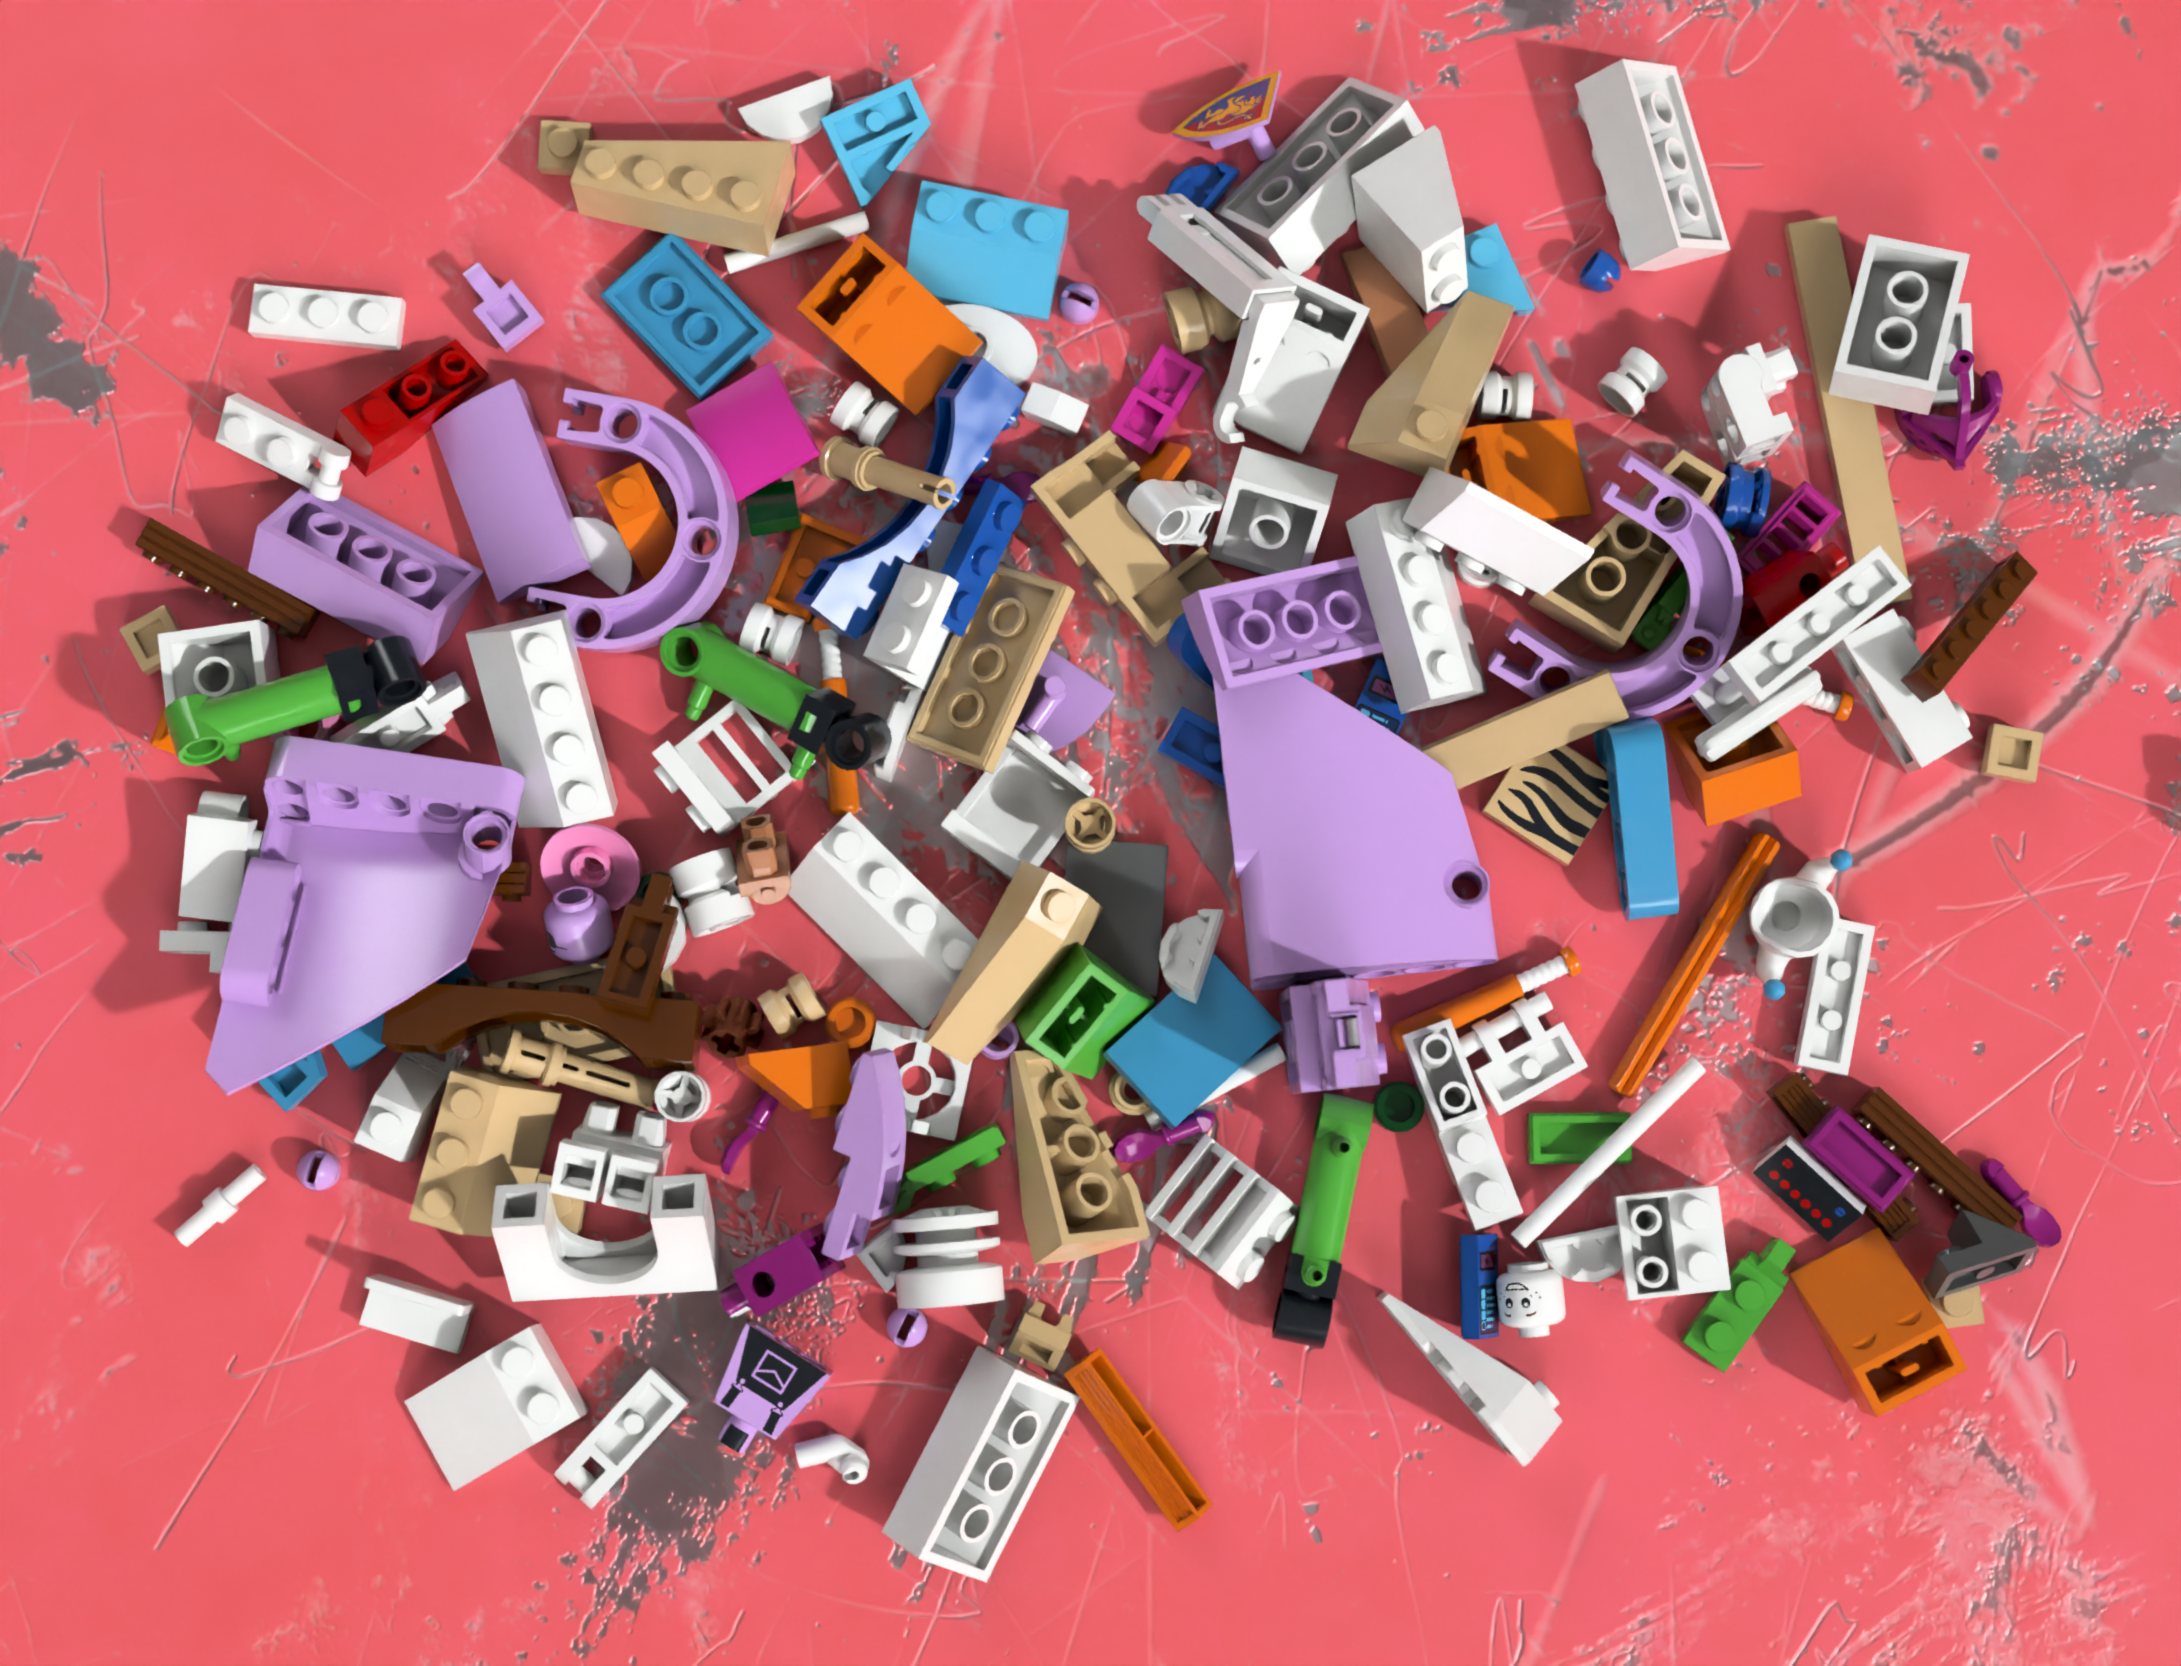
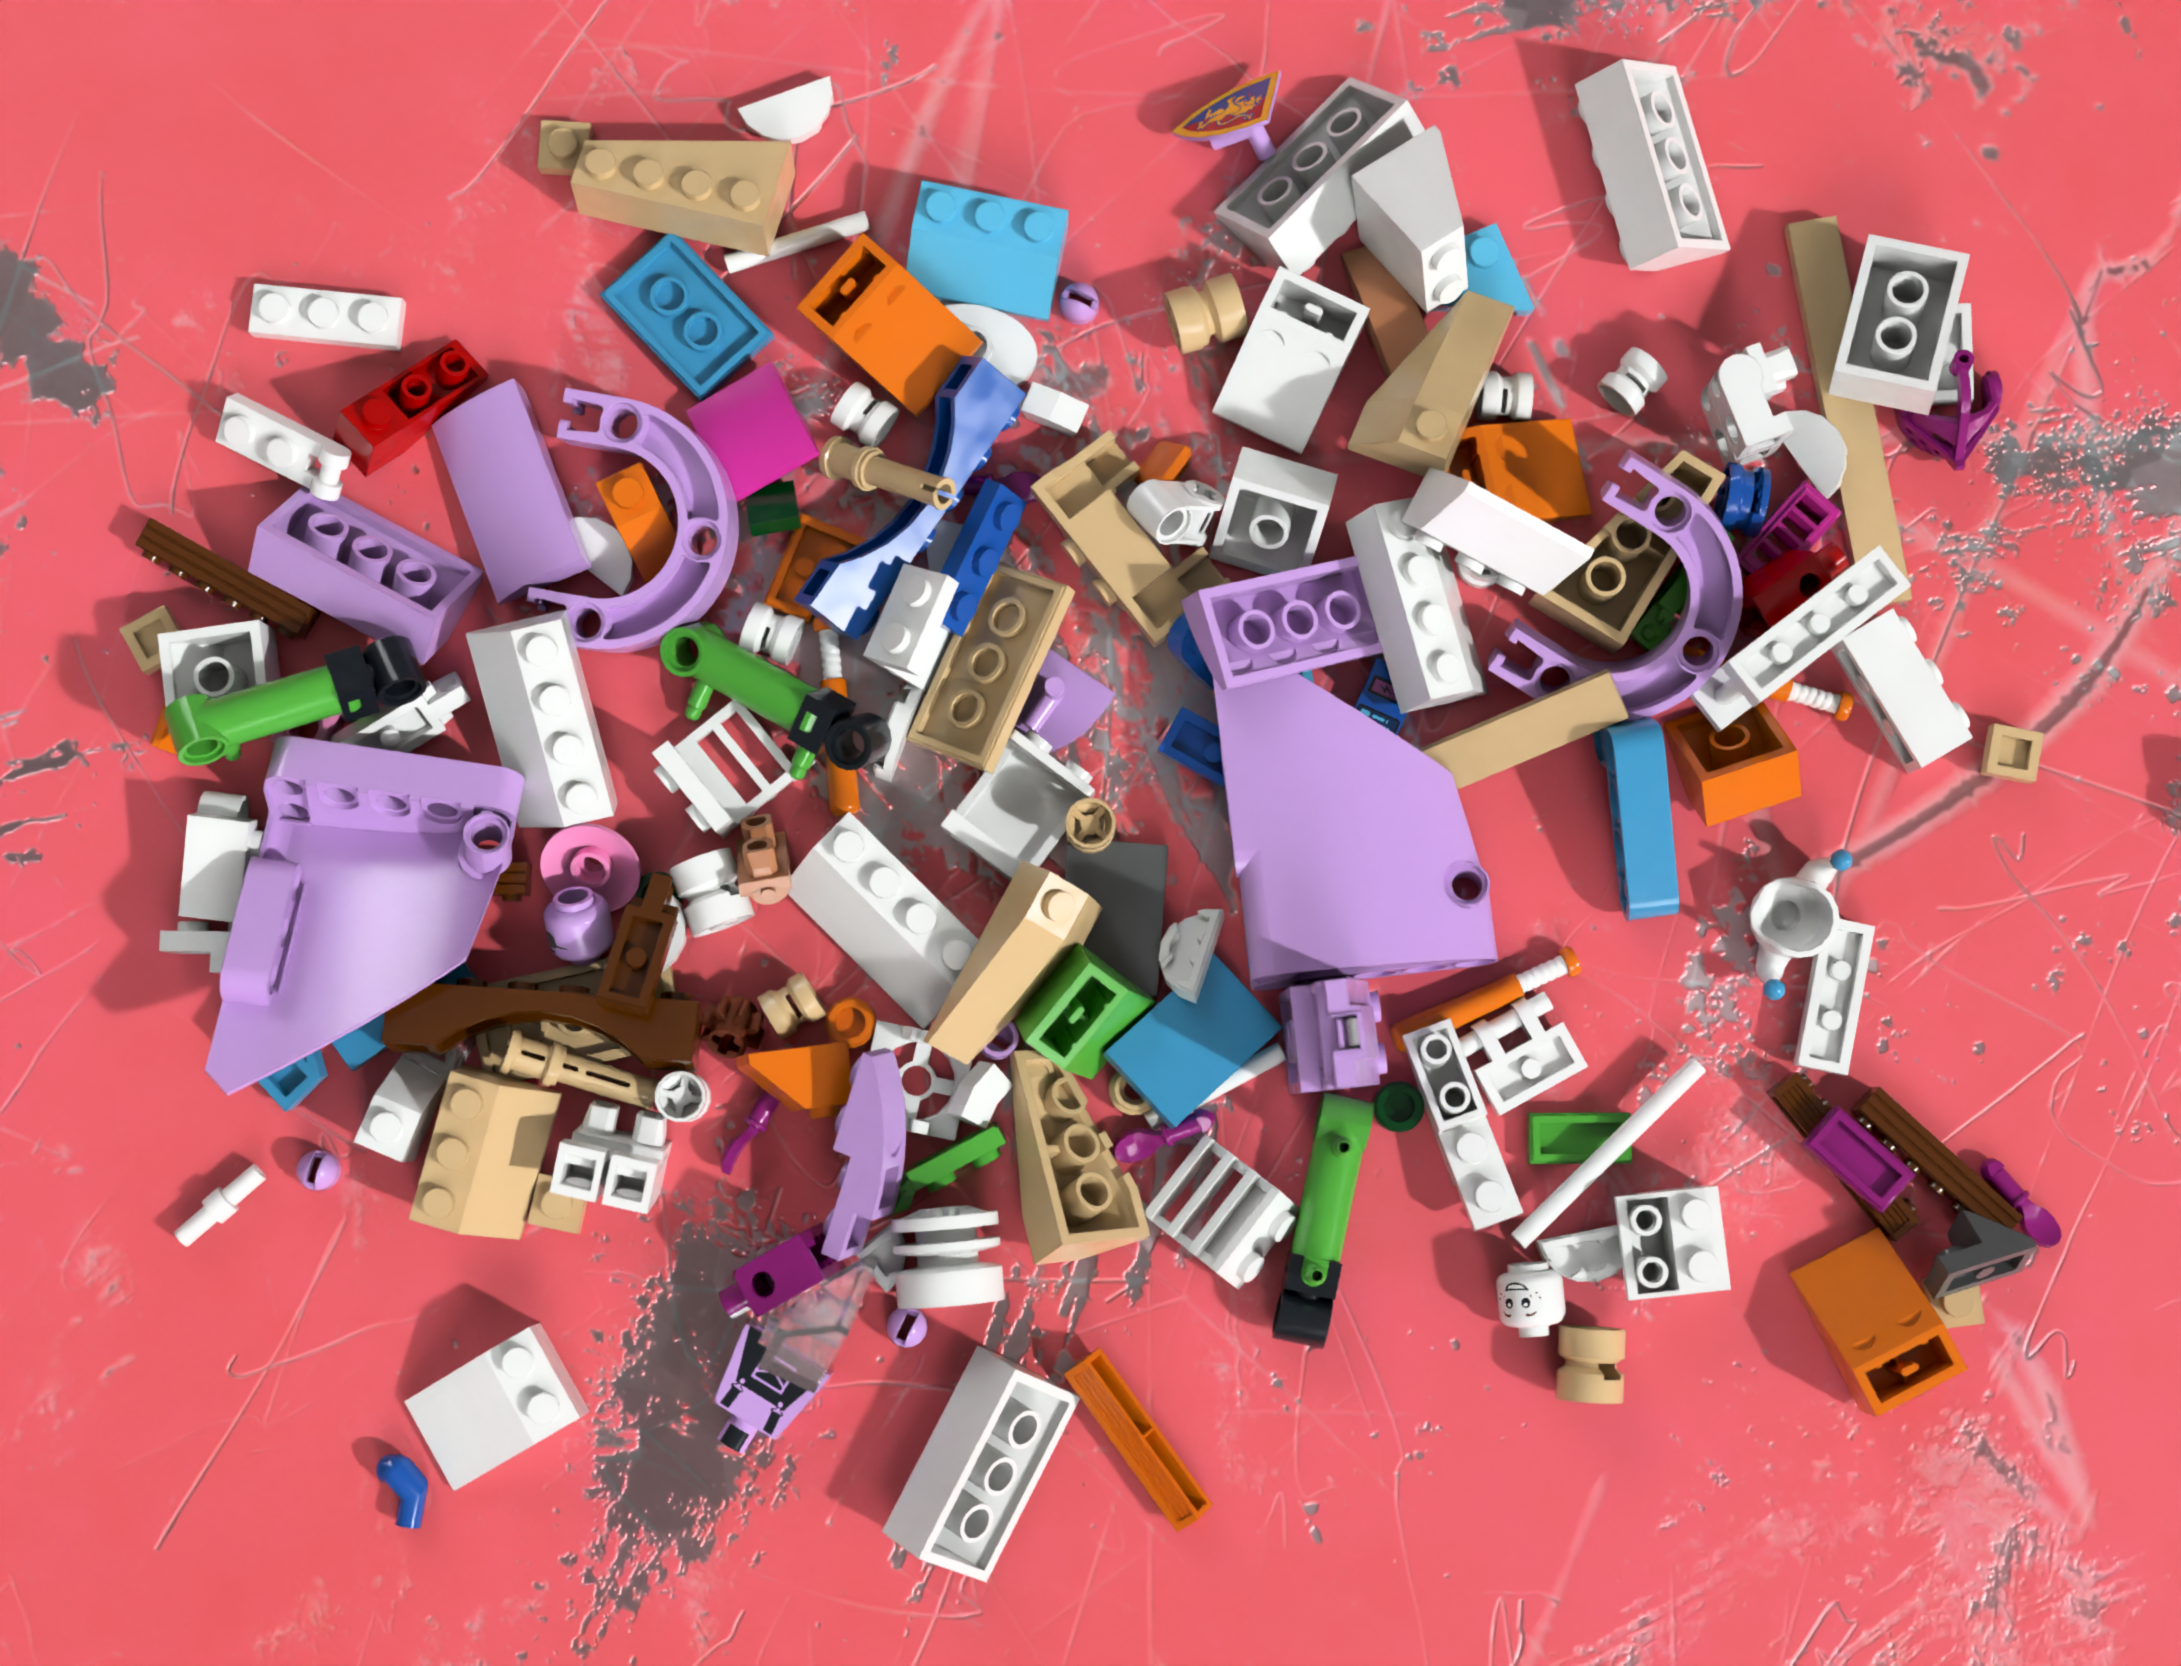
white panel [359,1274,476,1354] -> none
lavender plate [462,262,545,353] -> none
white arch [491,1174,720,1302] -> none
white plate [553,1367,690,1509] -> none
white arm [795,1434,870,1484] -> none
medium azure wing [820,78,931,209] -> none
tan tile [1008,1301,1073,1372] -> none
dark pink slope [1110,344,1206,455] -> none
white hinge [1137,193,1300,444] -> none
blue tile [1165,162,1240,214] -> none
white wedge [1376,1291,1563,1467] -> none
blue tile [1460,1233,1499,1340] -> none
tile [1481,745,1610,866] -> none
blue hinge [1578,248,1621,293] -> none
orange axle [1609,832,1780,1098] -> none
bright green hinge [1680,1237,1796,1373] -> none
white axle [1694,666,1823,762] -> none
black tile [1752,1135,1867,1242] -> none
reddish brown piece [1900,551,2038,703] -> none
none -> blue arm [376,1454,428,1528]
none -> clear slope [757,1254,878,1393]
none -> white piece [946,1061,1013,1129]
none -> tan wheel [1556,1325,1626,1404]
none -> white tile [1780,410,1848,499]

